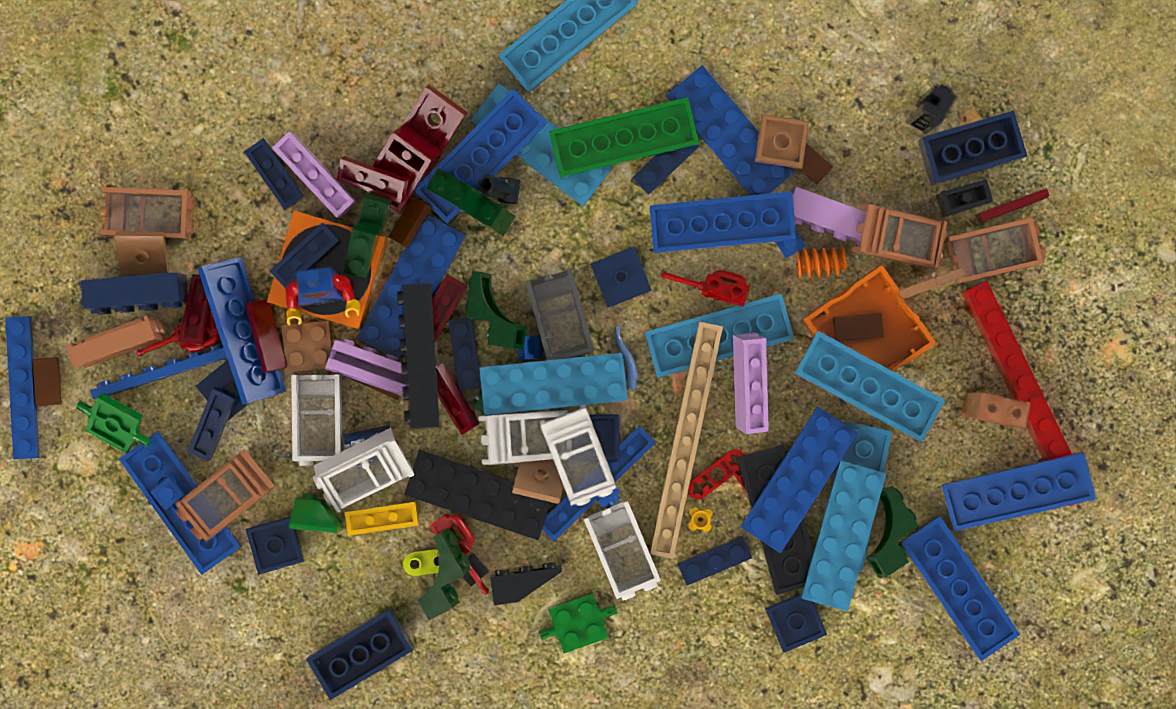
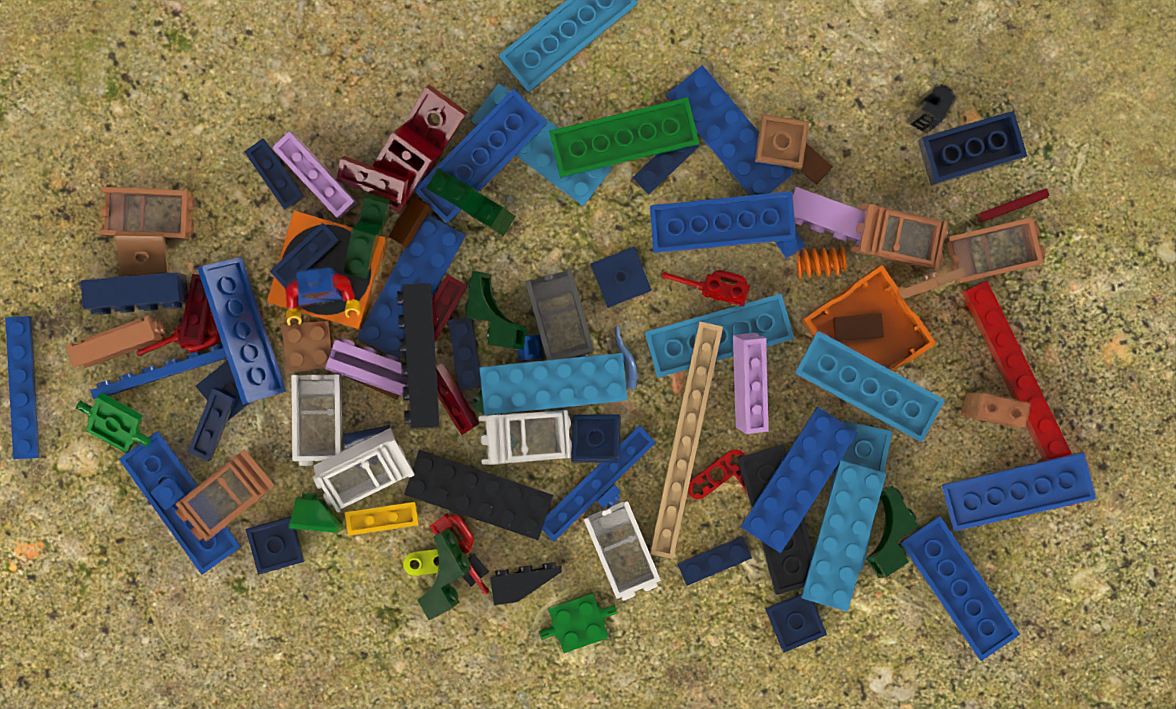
reddish brown tile [33,357,61,406] -> none
dark red tile [245,299,287,373] -> none
dark blue brick [306,607,415,700] -> none
black piece [478,175,521,204] -> none
medium nougat plate [512,453,569,504] -> none
white door [540,404,616,506] -> none
yellow plate [688,507,713,532] -> none
black brick [936,179,993,218] -> none

